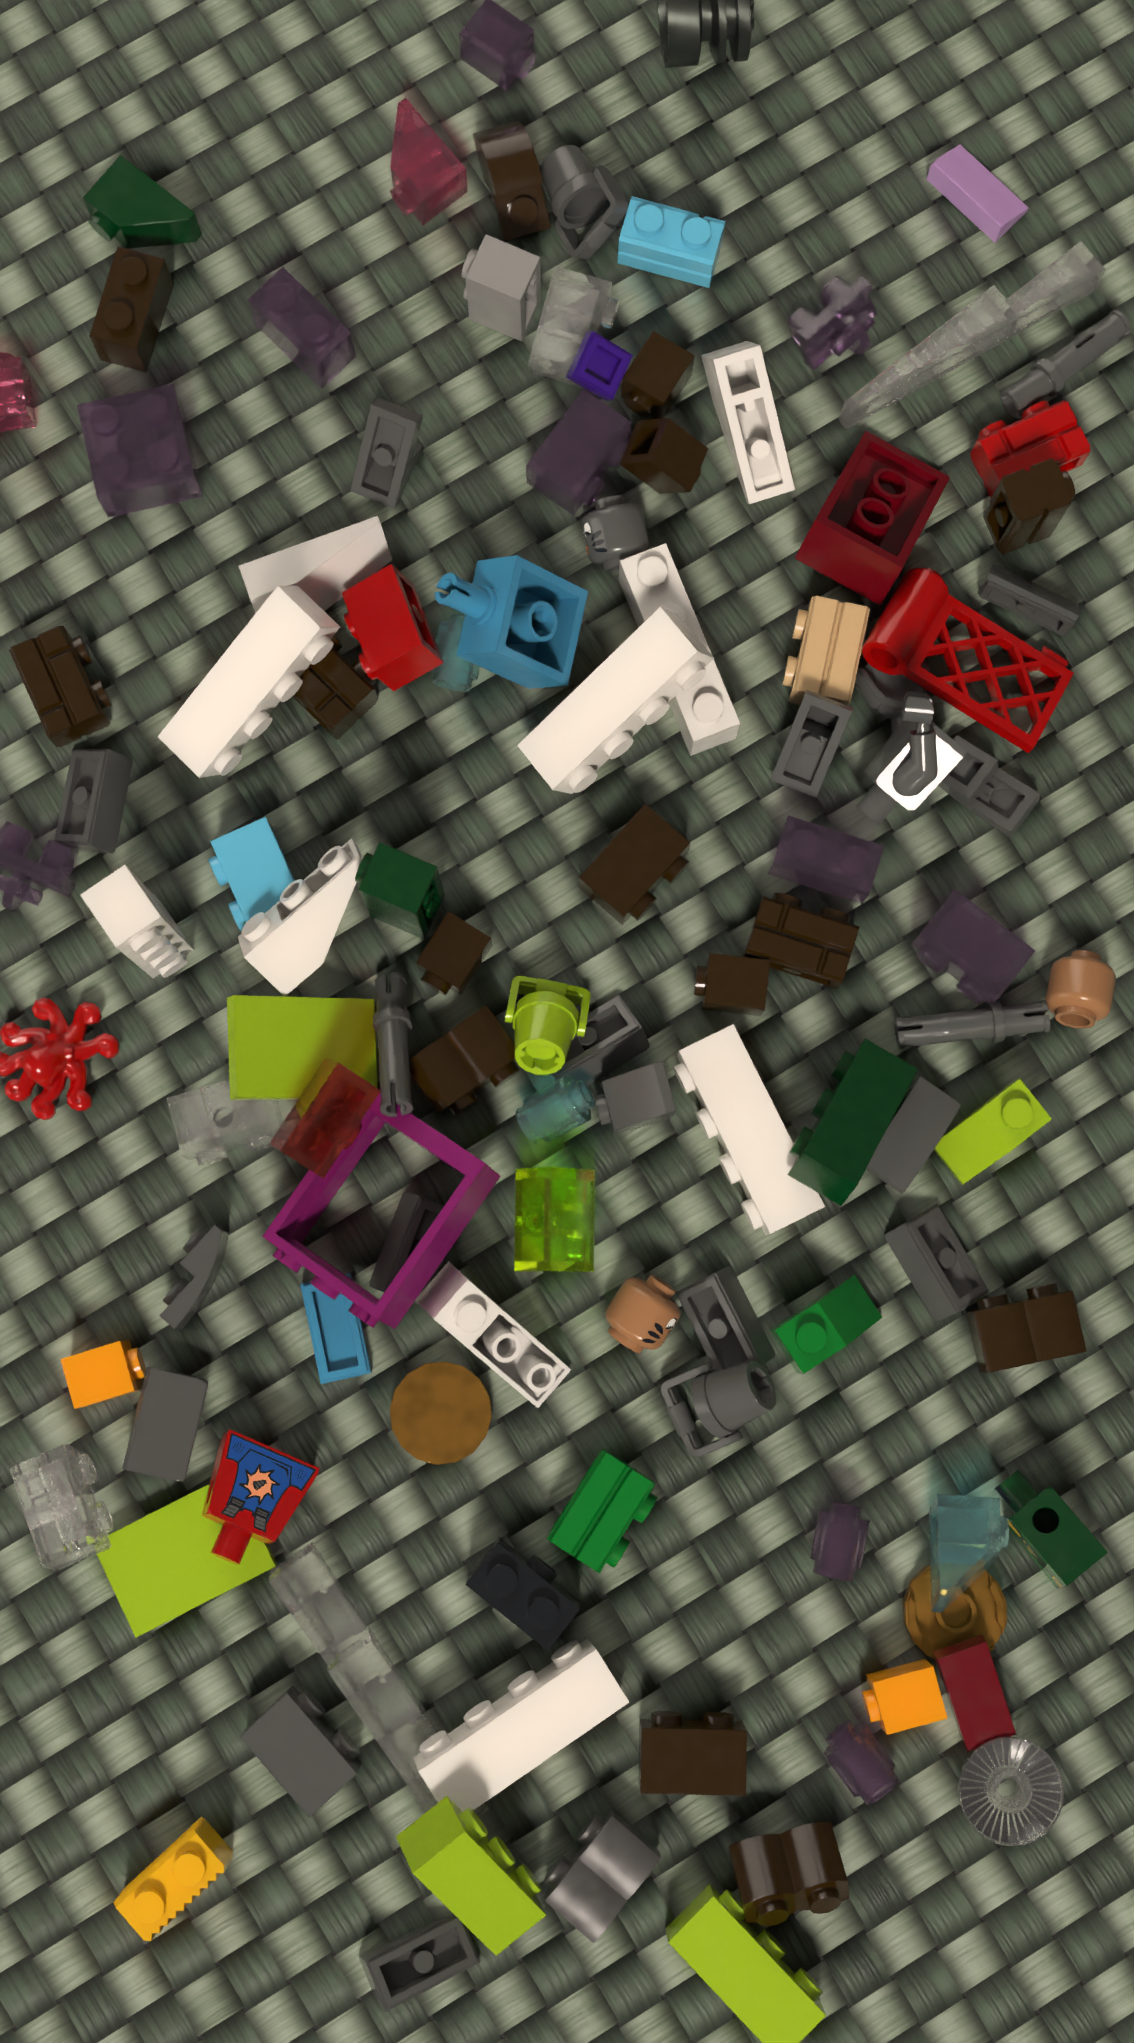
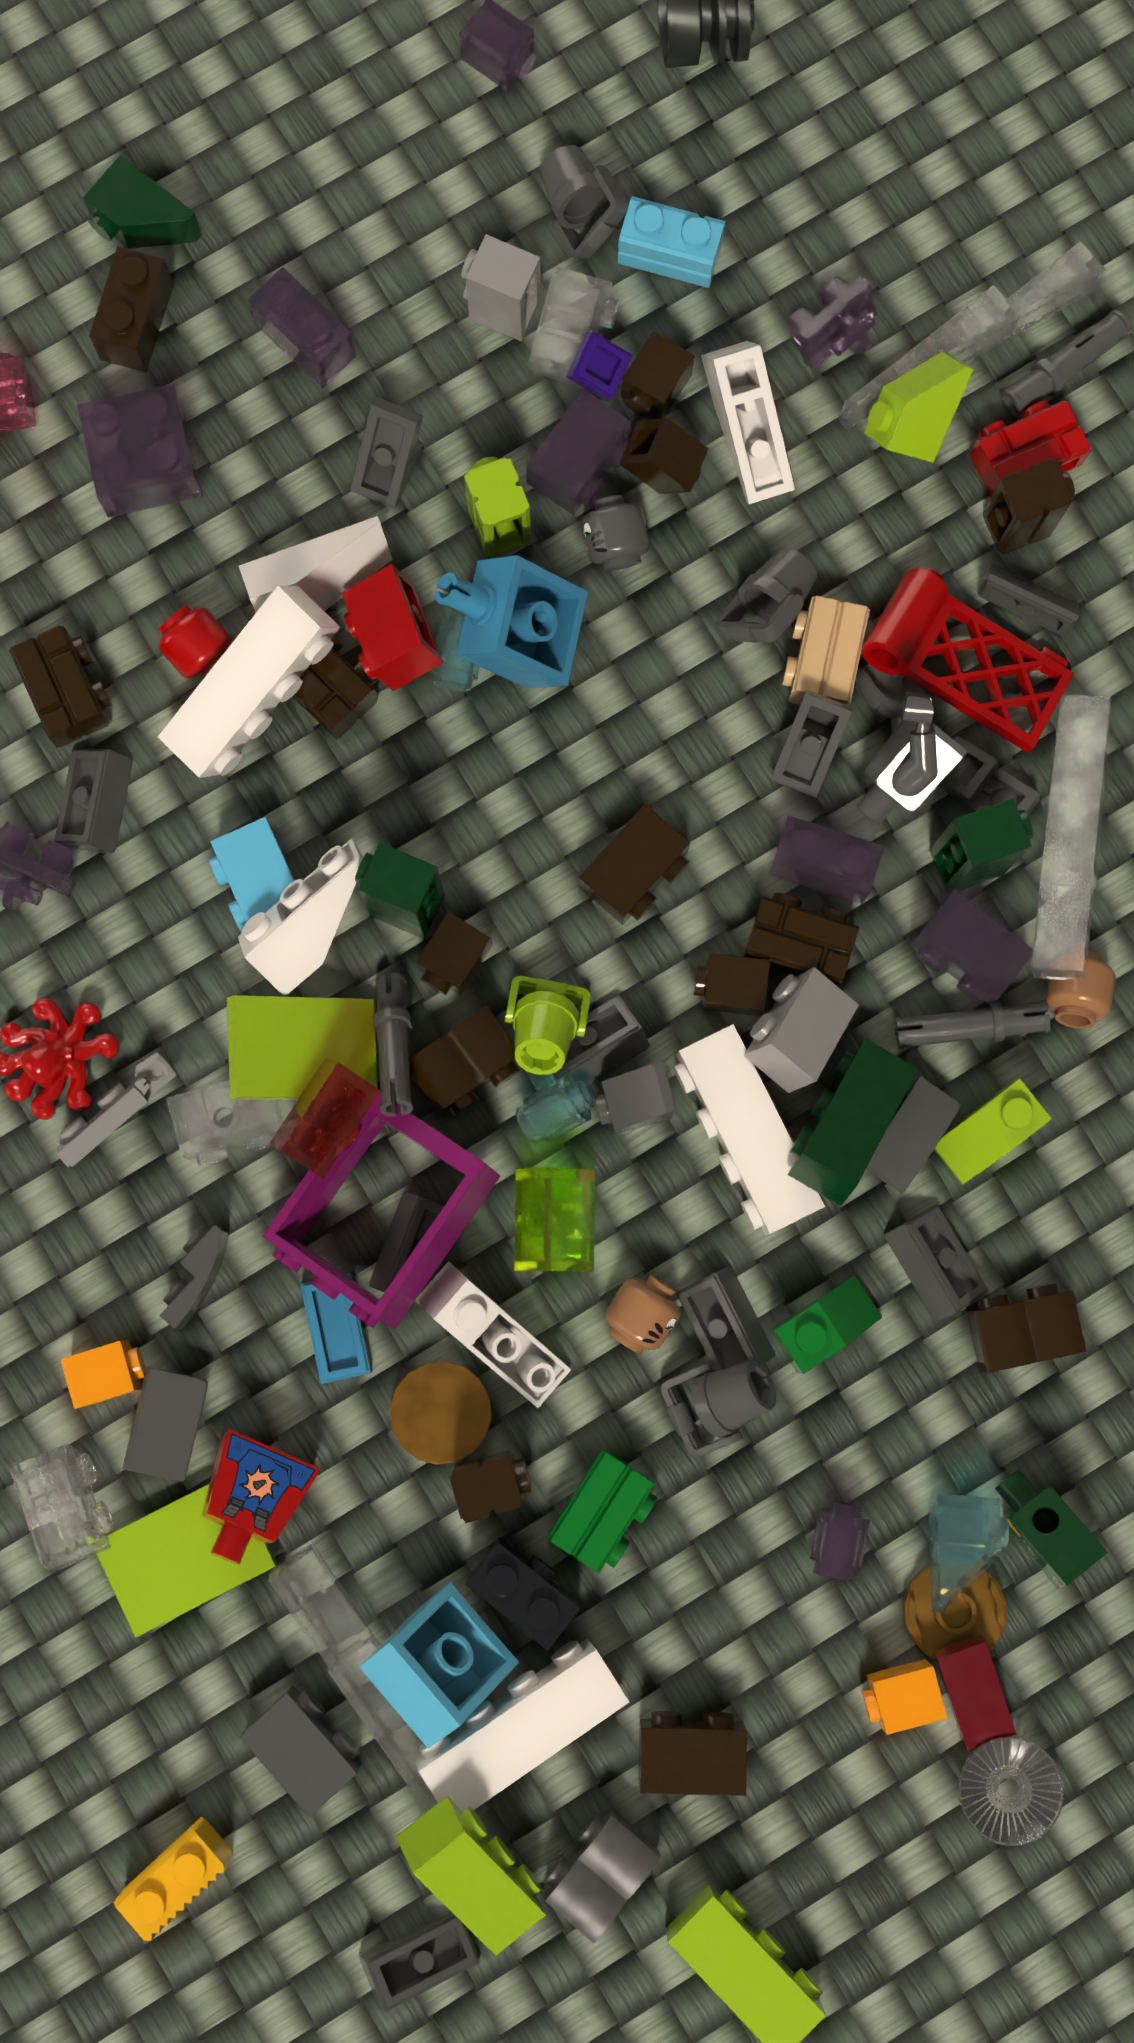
white brick [80,865,194,978] -> none
clear pink slope [390,98,468,226] -> none
dark brown brick [472,121,551,241] -> none
white brick [517,607,715,794] -> none
white brick [618,543,740,756] -> none
dark brown brick [729,1822,849,1926] -> none
dark red slope [795,431,950,605] -> none
brick [823,1720,899,1805] -> none
lavender slope [926,144,1029,243] -> none
none -> light grey hinge [56,1051,177,1167]
none -> red head [158,604,232,679]
none -> medium azure brick [359,1582,519,1749]
none -> dark brown brick [450,1450,532,1523]
none -> lime brick [464,457,531,558]
none -> dark grey piece [716,547,817,643]
none -> light grey brick [744,967,859,1093]
none -> lime slope [864,352,974,463]
none -> dark green brick [929,798,1034,896]
none -> clear slope [1031,695,1112,981]

